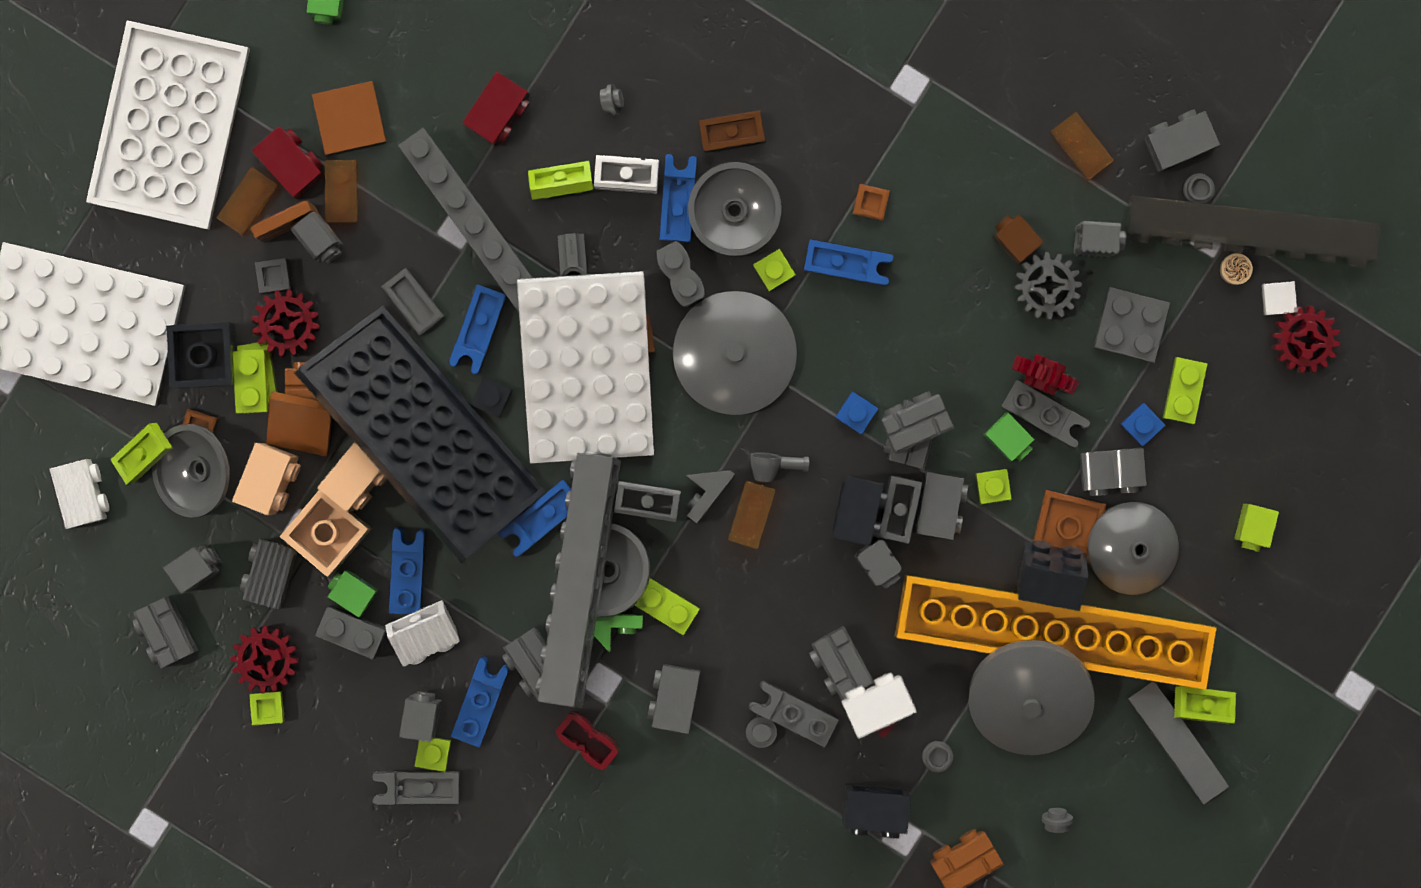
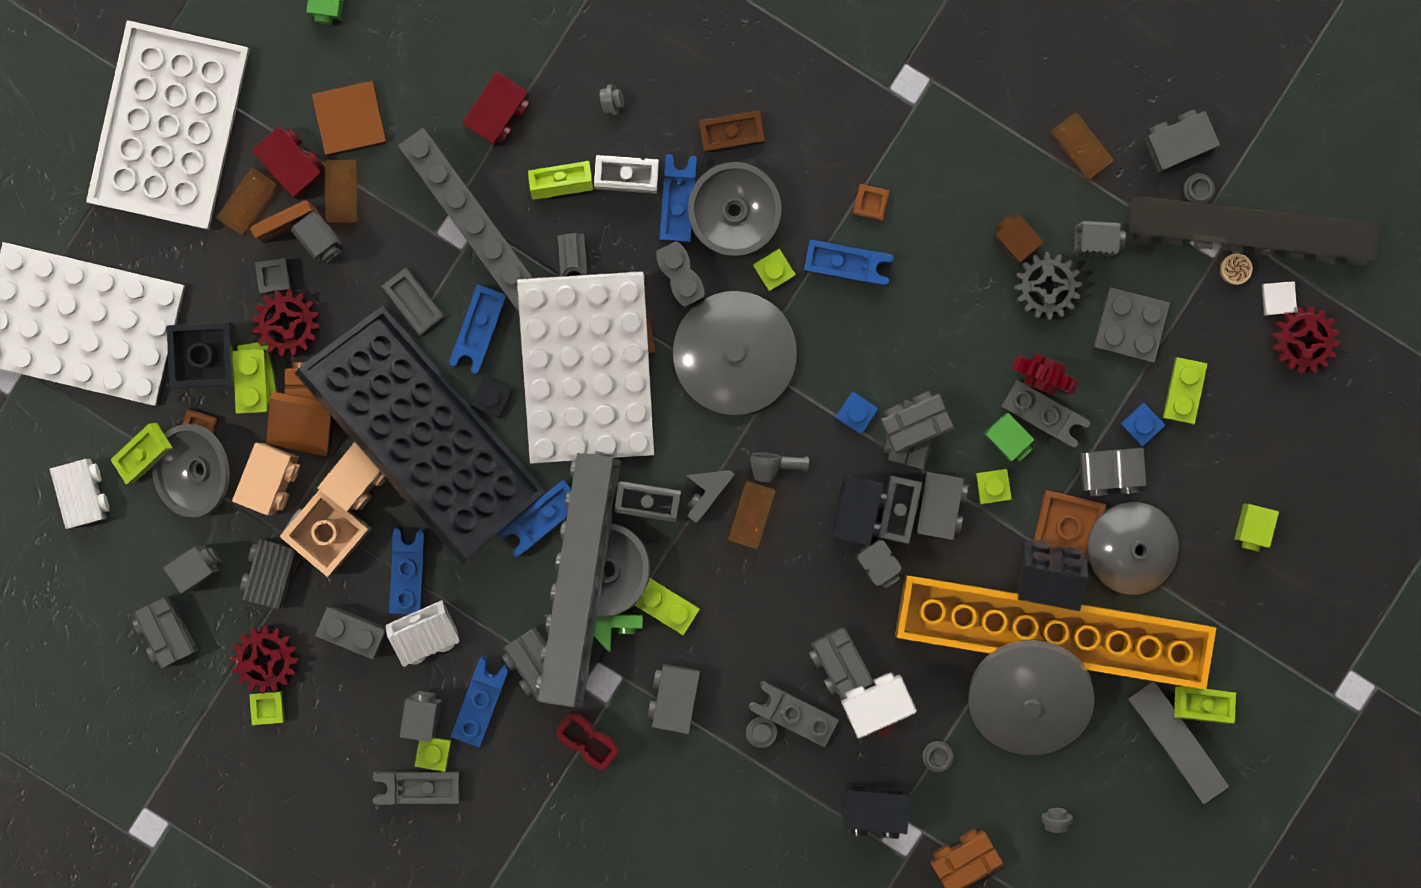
bright green brick [328,570,379,617] -> none

